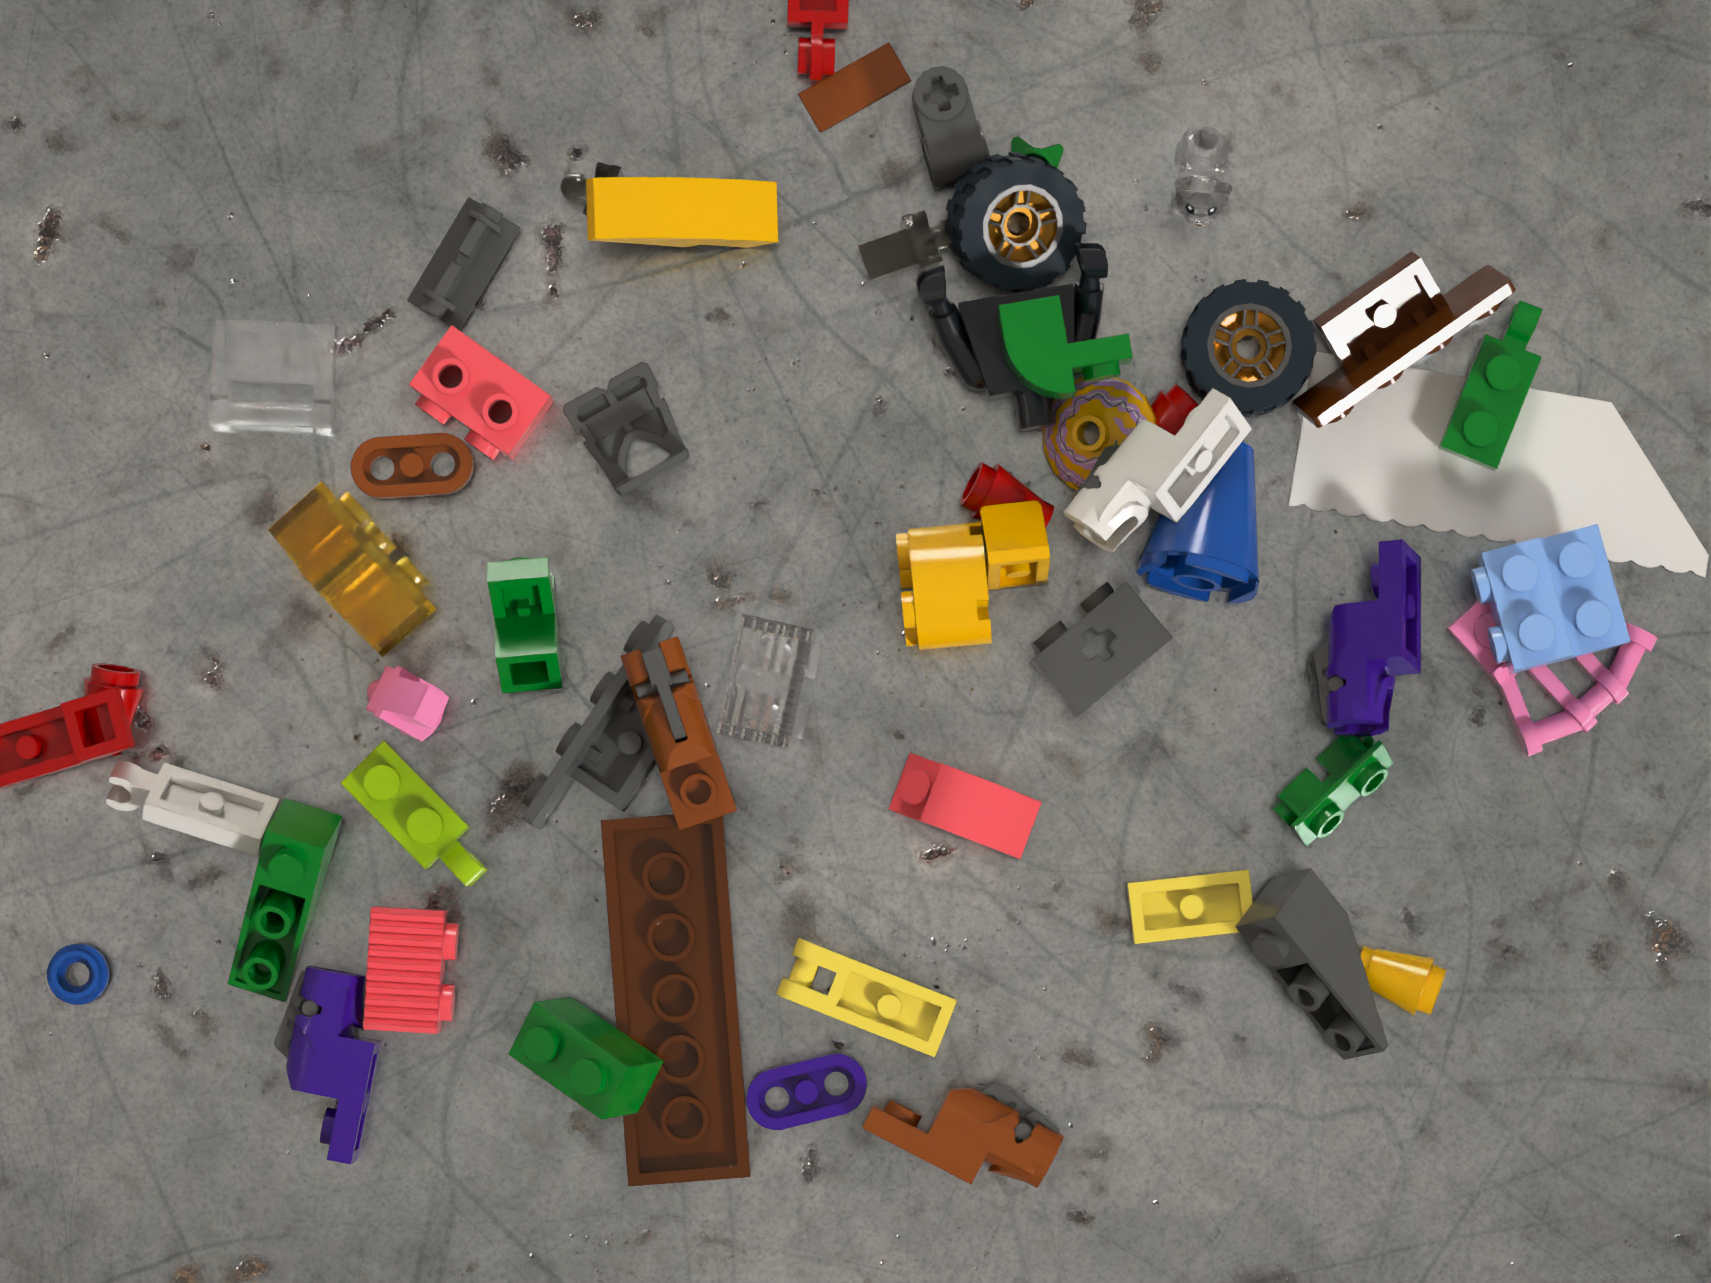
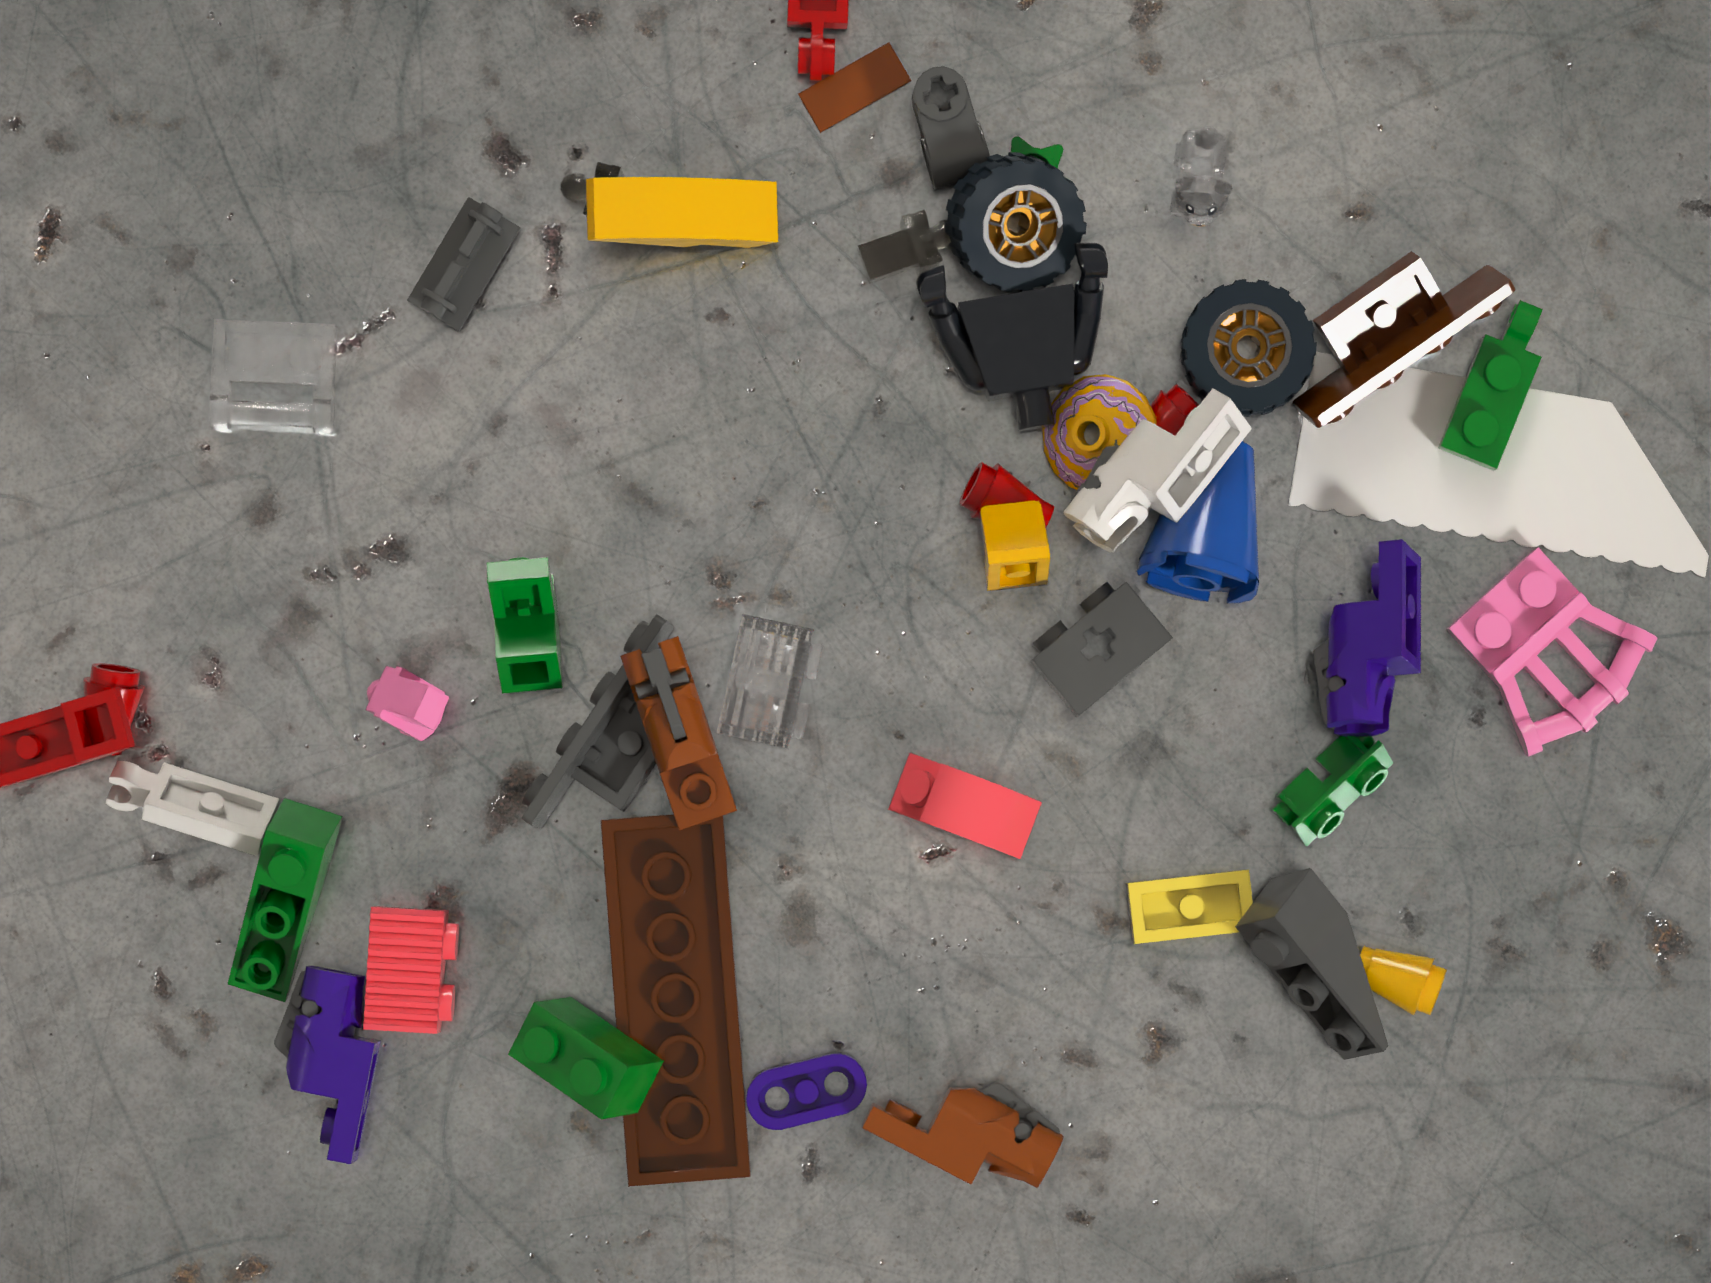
blue plate [47,944,109,1005] -> none
clear yellow brick [268,481,437,658] -> none
lime plate [341,740,488,887] -> none
dark orange plate [351,433,474,499] -> none
coral brick [409,325,555,460] -> none
dark grey piece [563,362,689,495] -> none
light yellow plate [776,938,957,1057] -> none
yellow brick [896,522,992,650] -> none
green brick [996,295,1133,399] -> none
light blue plate [1471,524,1631,675] -> none

